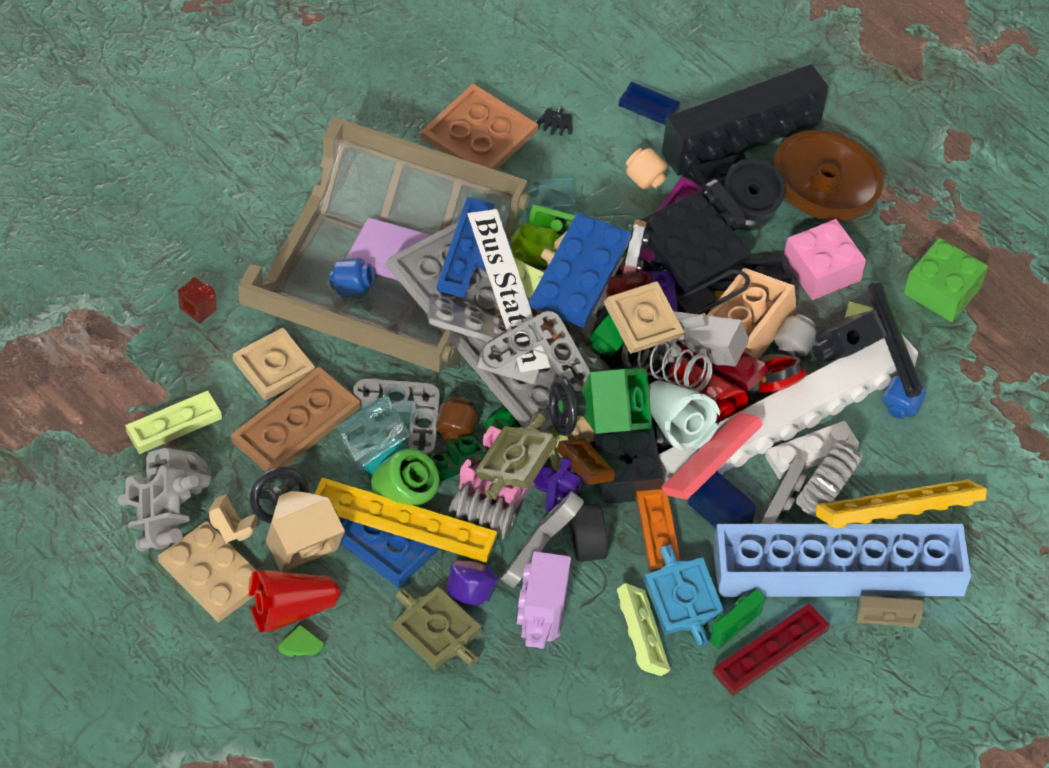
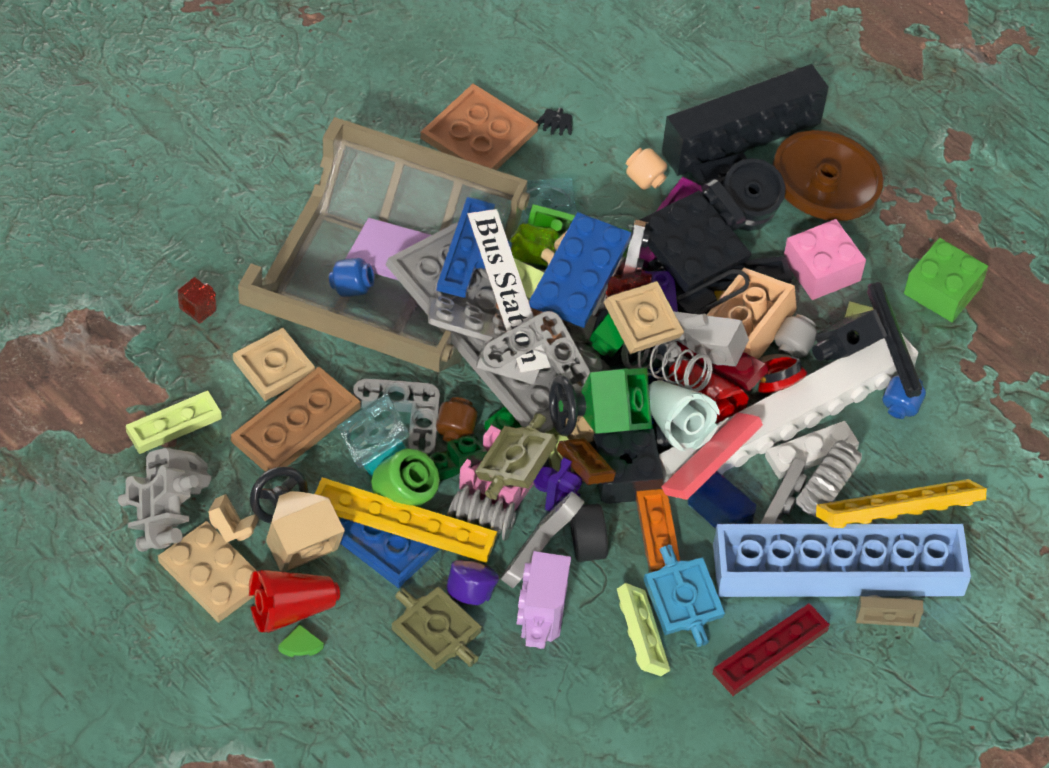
clear blue tile [618,82,680,125] -> none
green plate [710,589,765,649] -> none

